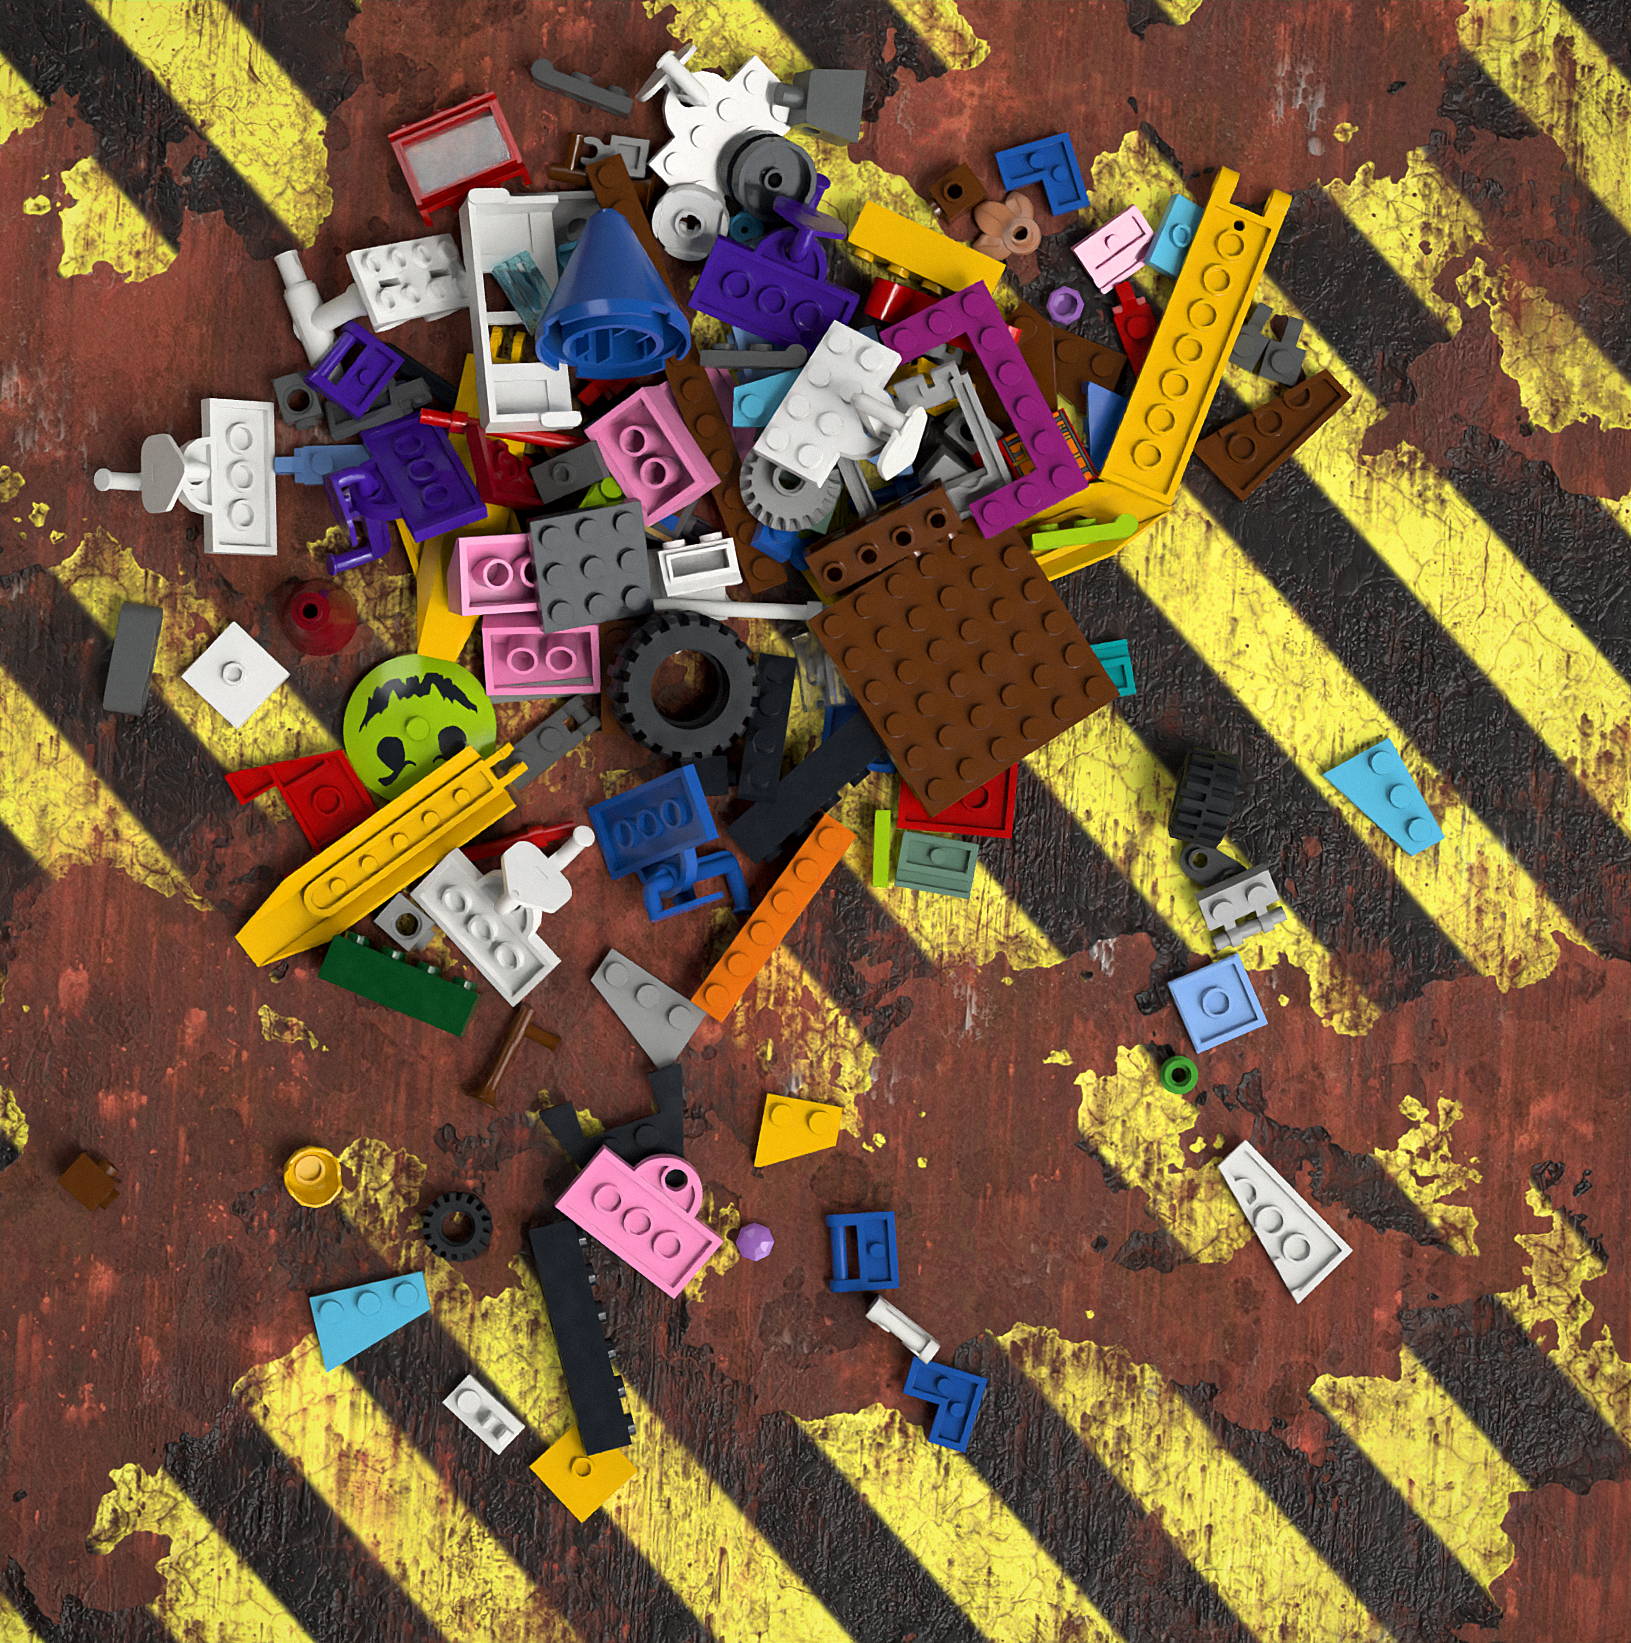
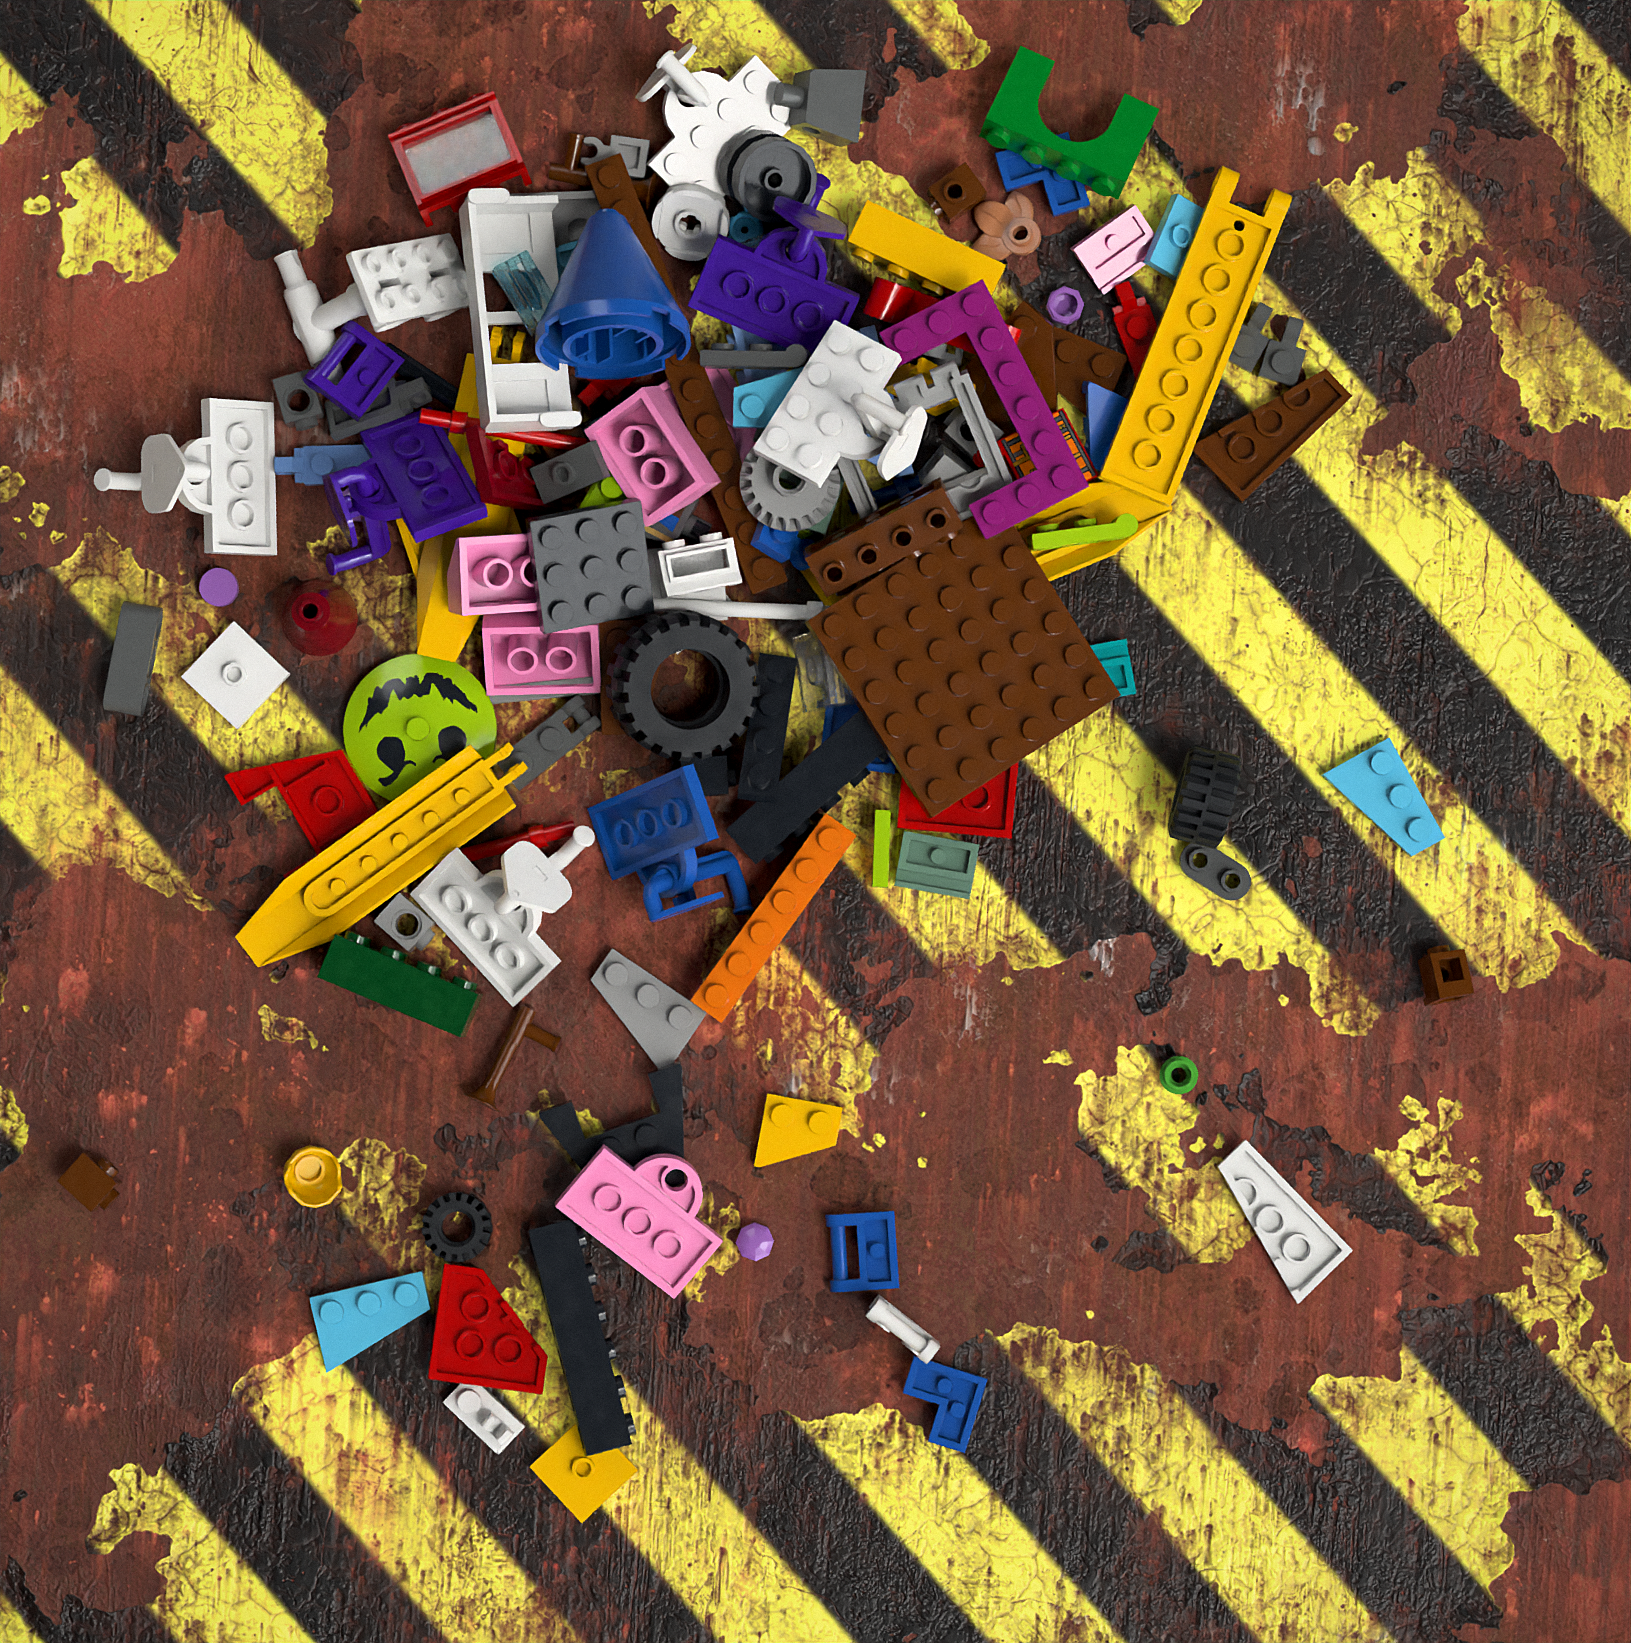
dark grey plate [531,58,635,121] -> none
light blue tile [1167,953,1268,1054] -> none
light grey plate [1194,863,1287,951] -> none
none -> medium lavender tile [199,568,239,607]
none -> red plate [427,1264,548,1395]
none -> green arch [979,45,1160,200]
none -> reddish brown brick [1418,945,1474,1006]

